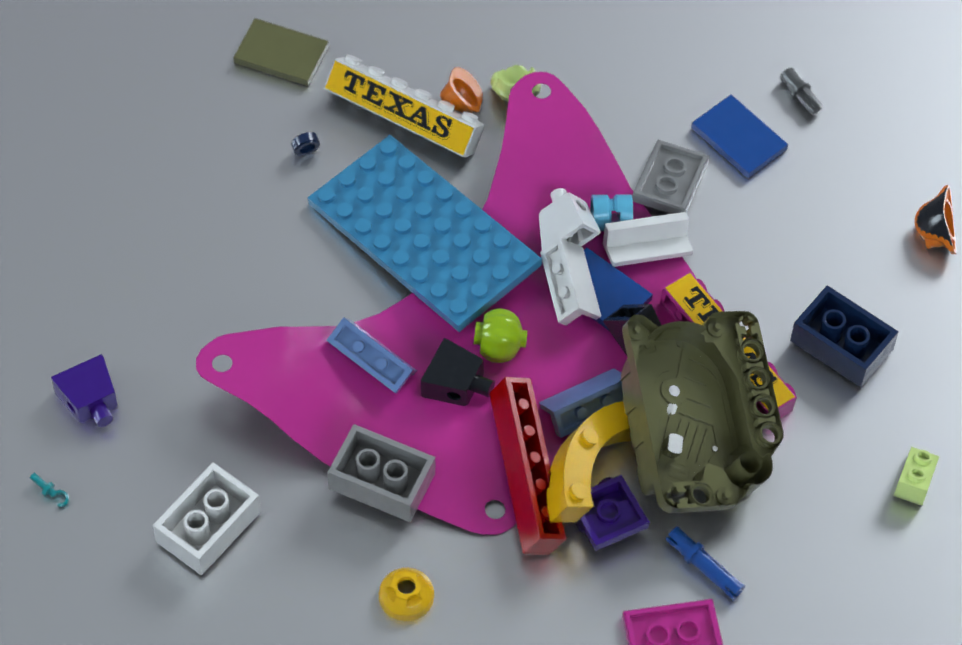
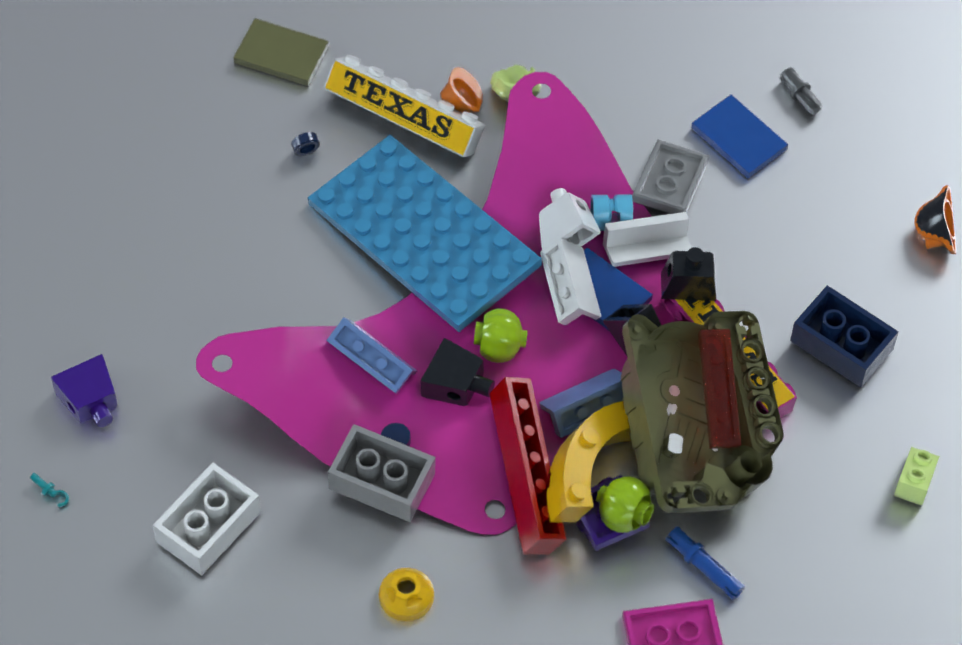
none -> dark blue tile [381,423,411,446]
none -> lime plant [596,476,654,533]
none -> black torso [661,247,716,301]
none -> clear red plate [698,329,741,449]

